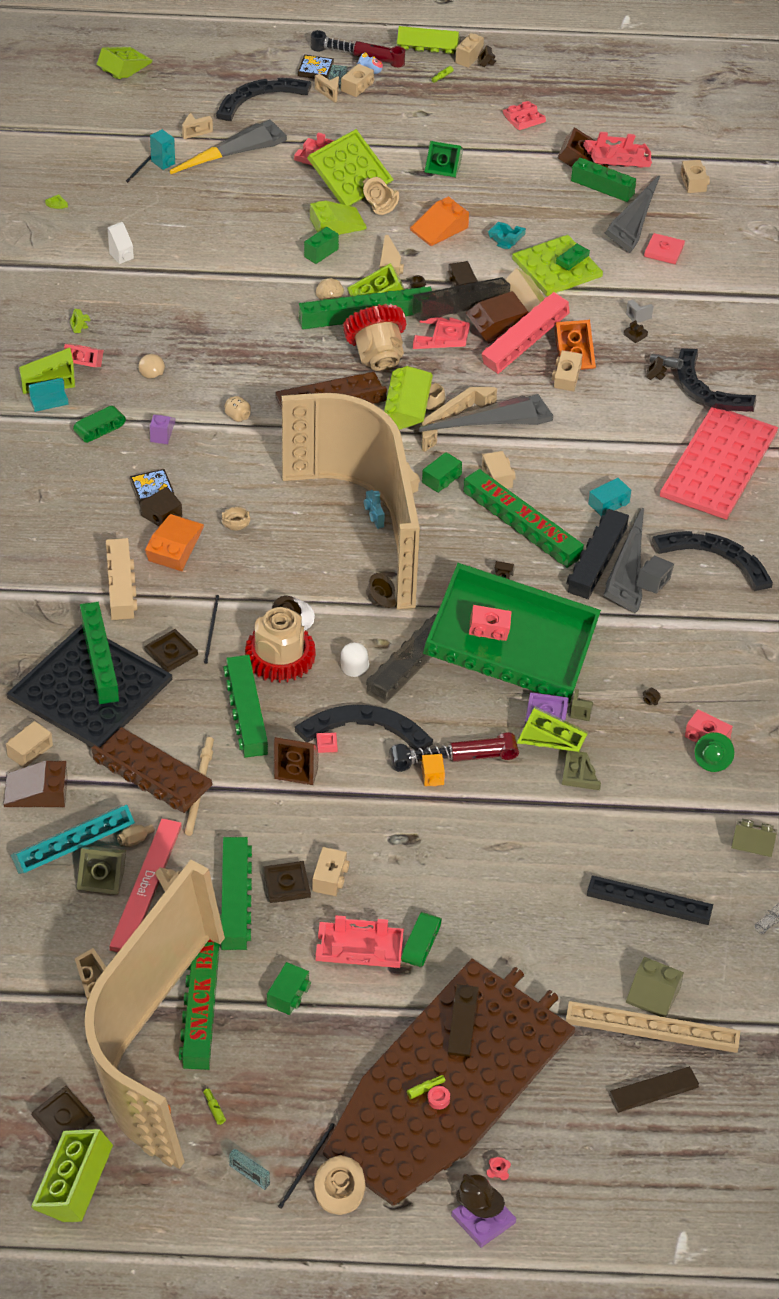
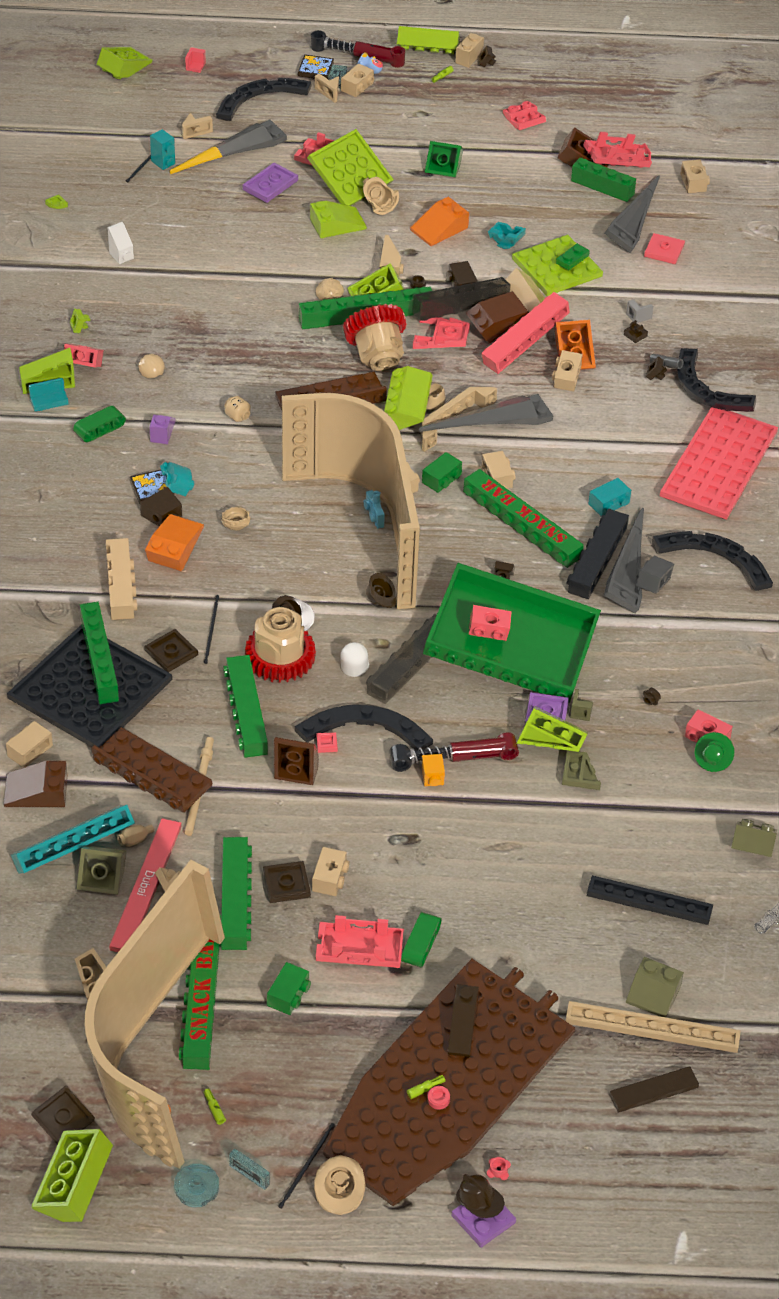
green brick [304,227,339,264] -> none
none -> teal cylinder [160,462,194,497]
none -> clear light blue plate [174,1164,219,1207]
none -> coral panel [185,47,206,73]
none -> medium lavender plate [243,163,298,203]

